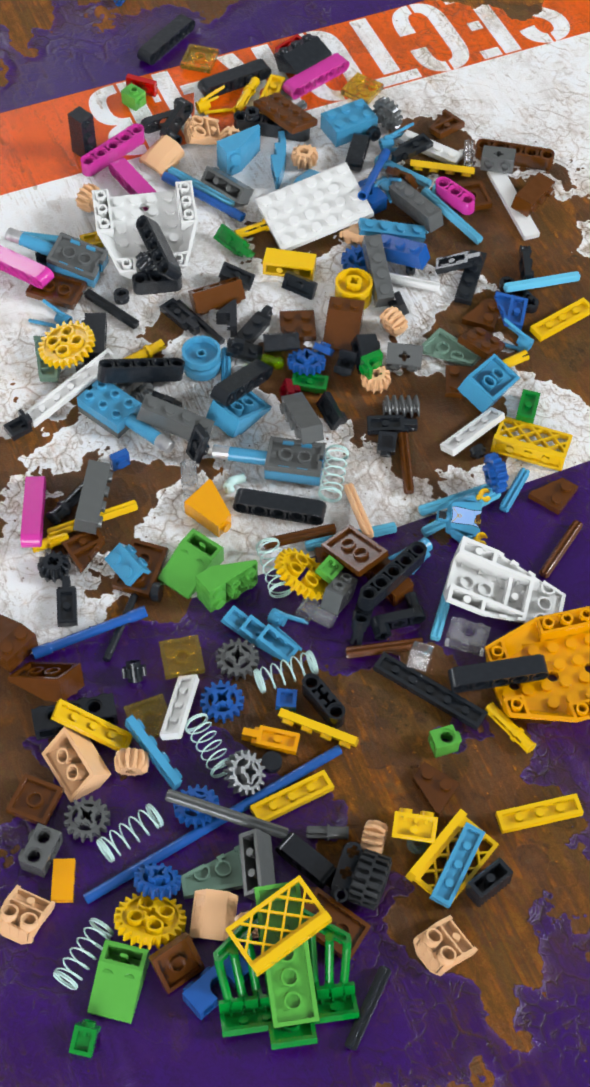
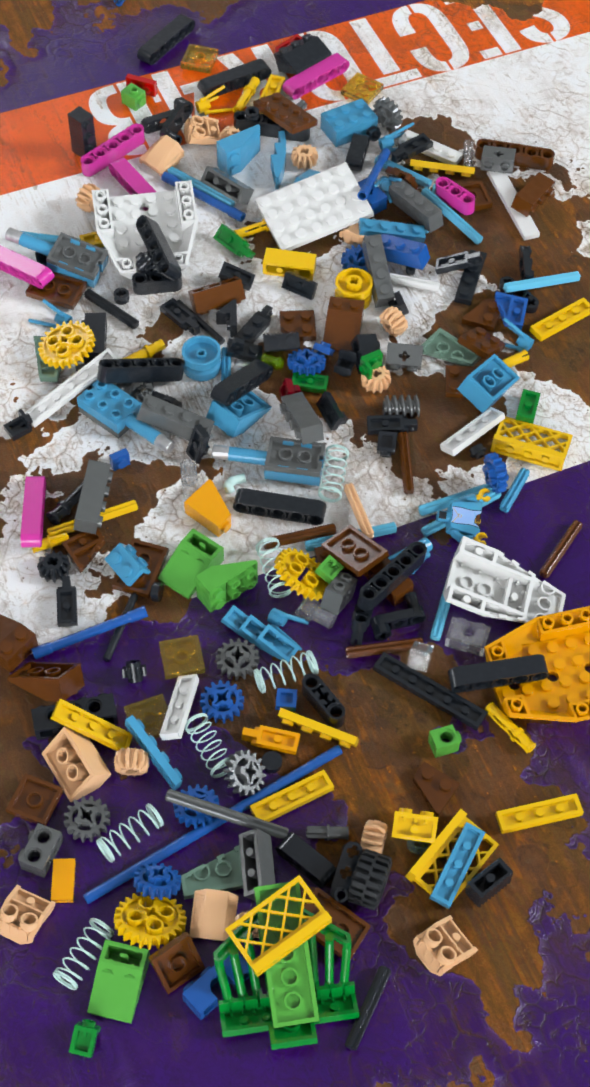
reddish brown wing [430,109,465,139] -> none
reddish brown wing [528,477,579,515] -> none

